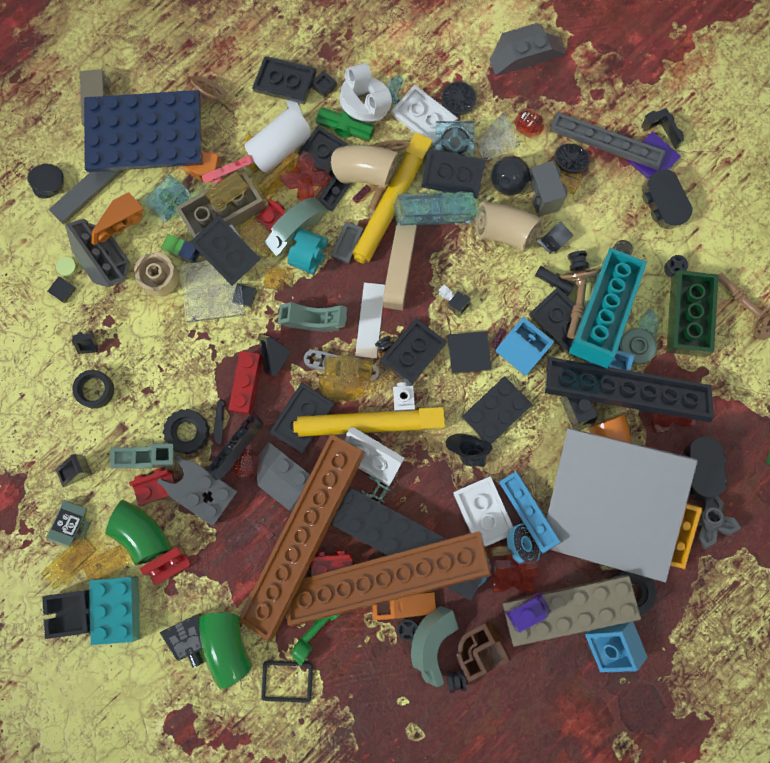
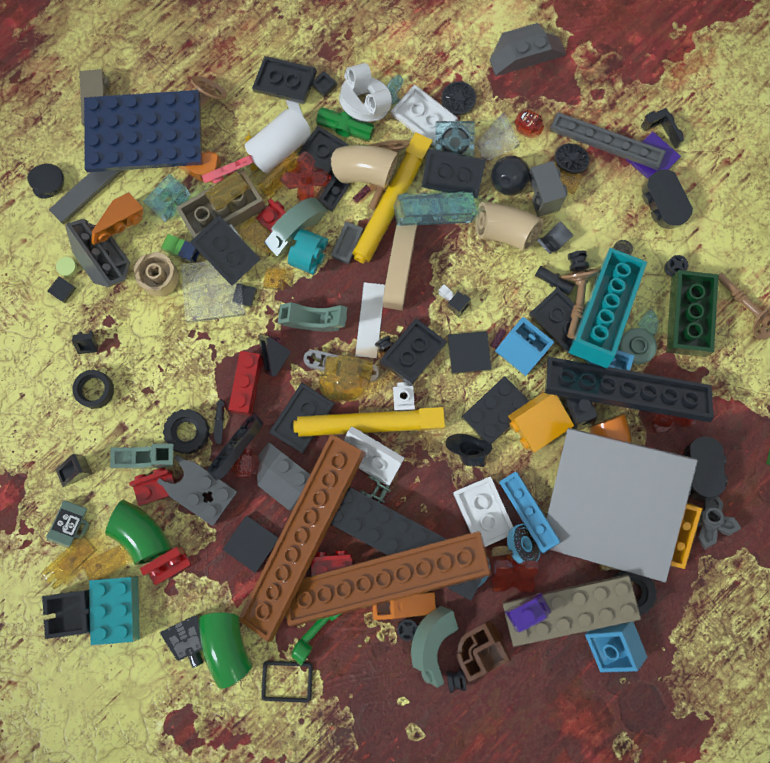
none -> black tile [222,515,279,573]
none -> light orange brick [508,391,574,453]

